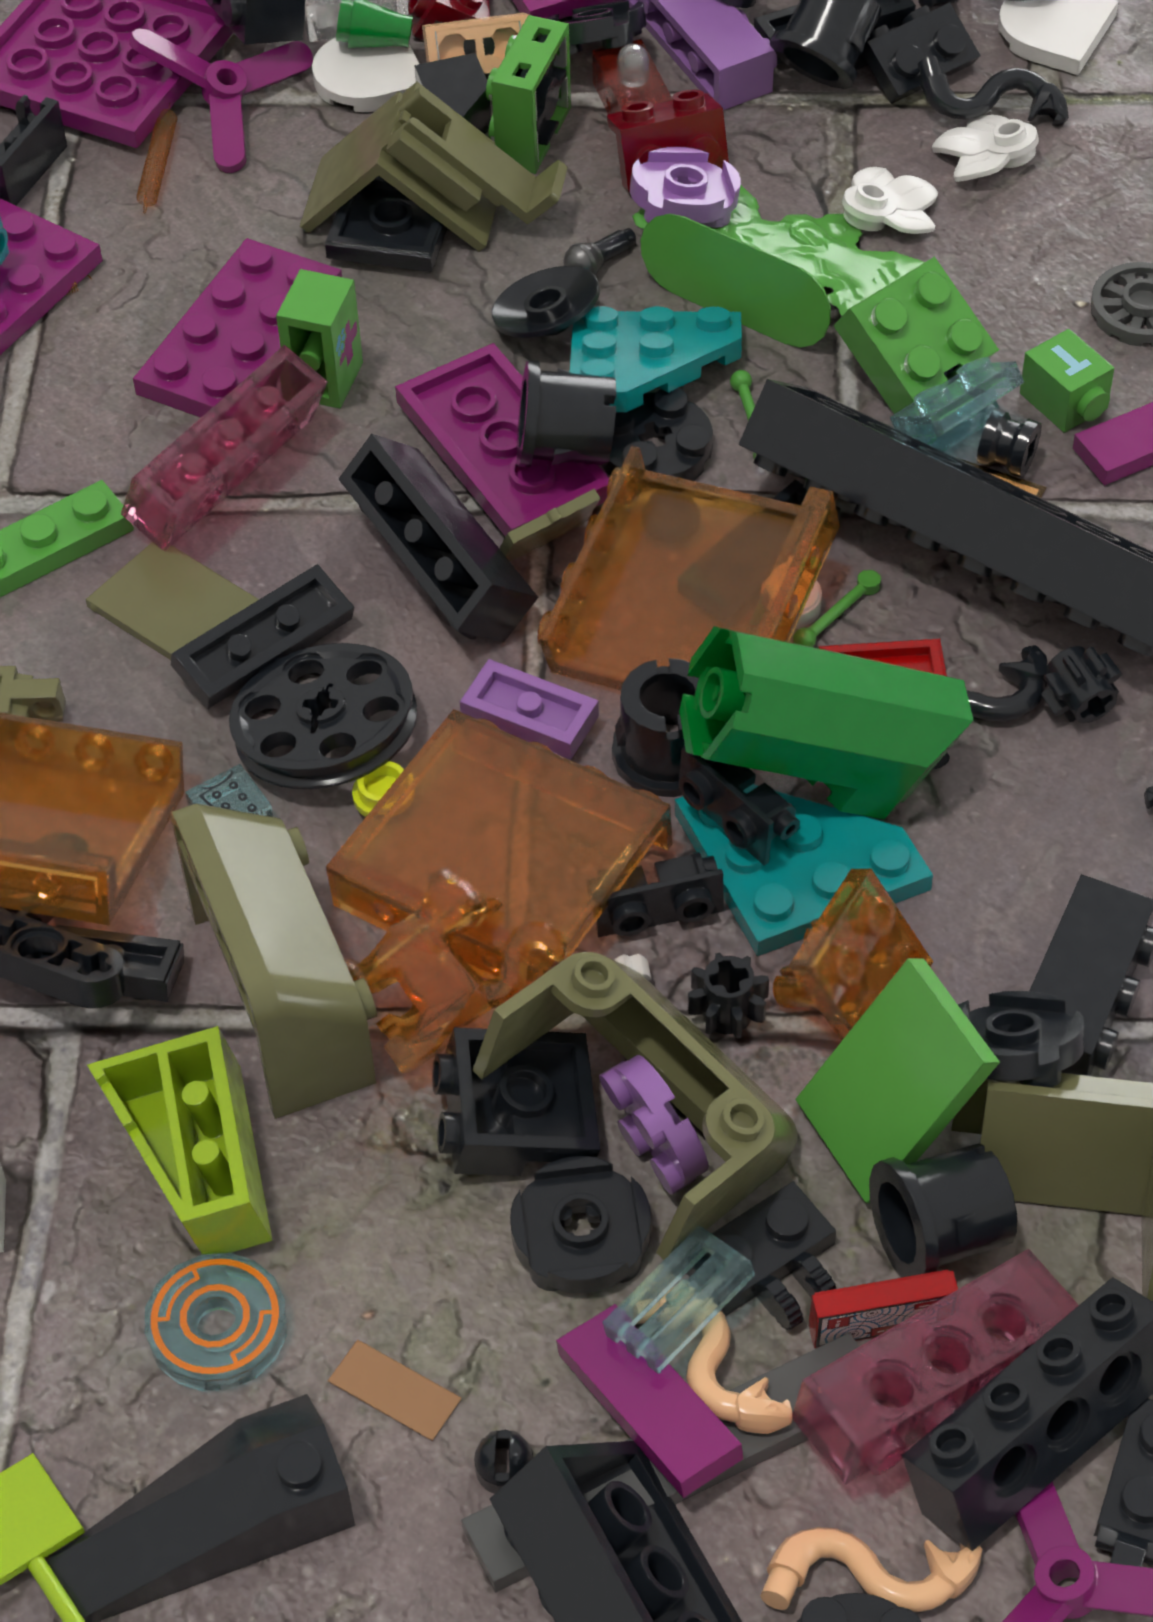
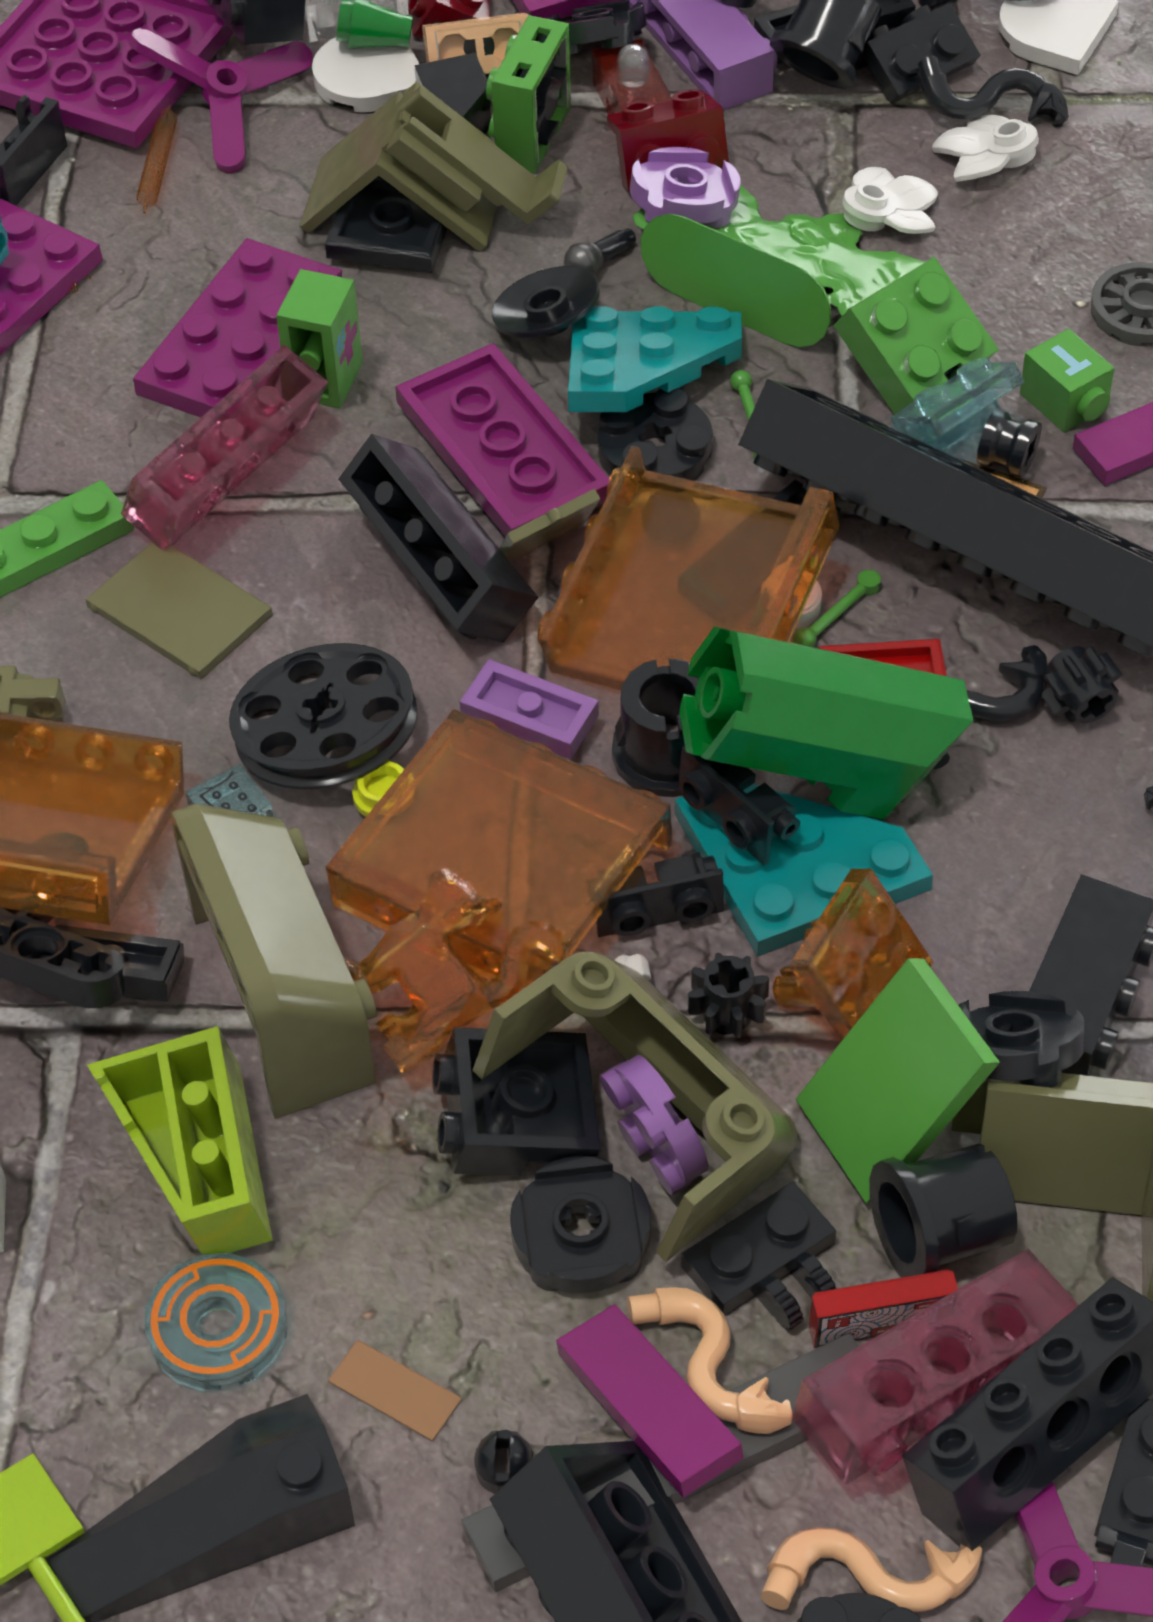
black plate [170,564,355,709] -> none
black piece [517,360,616,468] -> none
clear light blue tile [602,1225,755,1374] -> none

